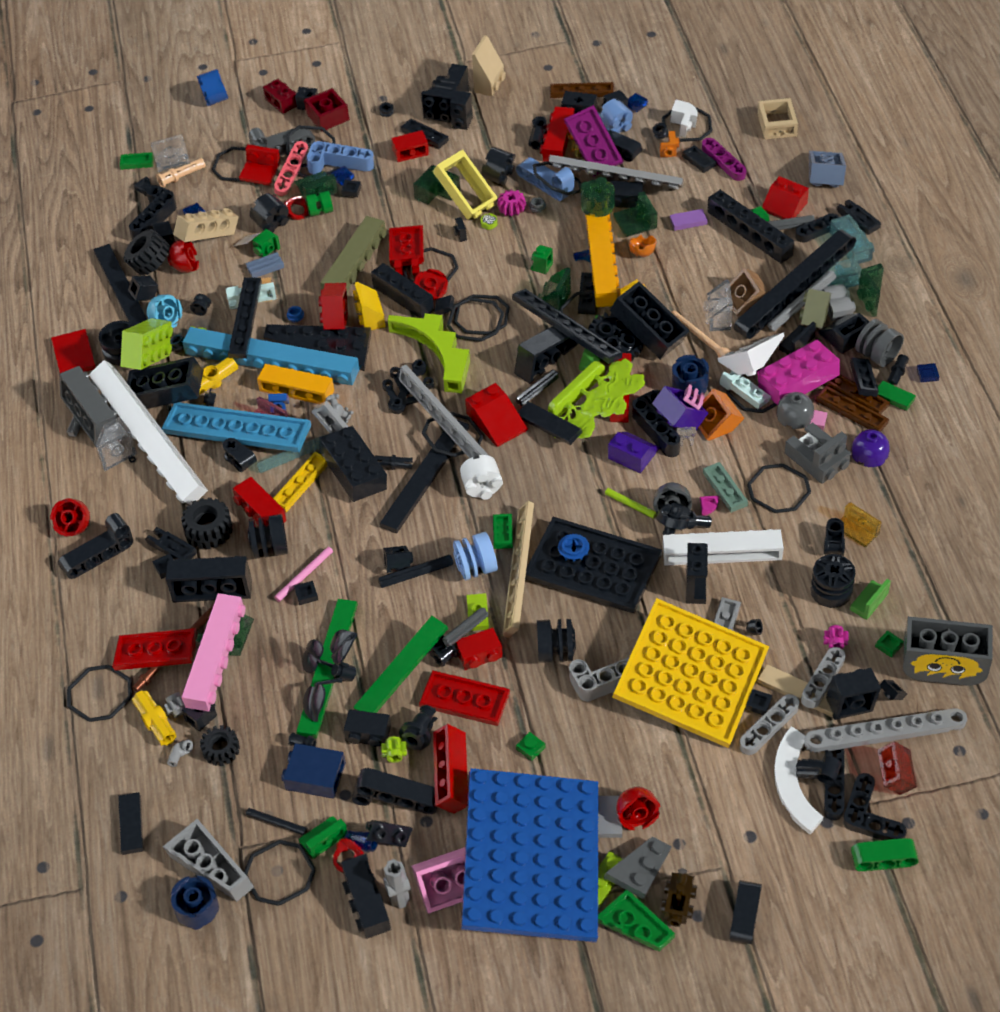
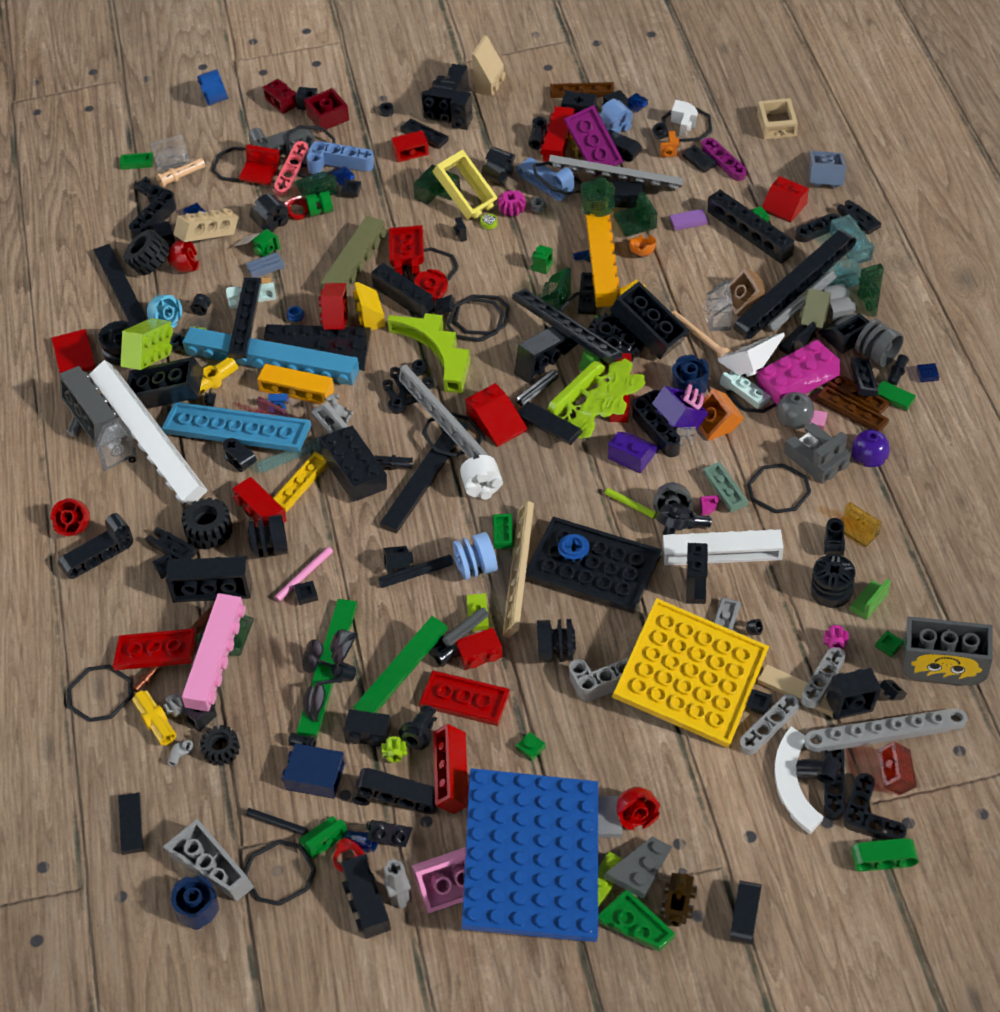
black brick [128,276,158,300] -> none
dark grey axle [767,215,815,230] -> none

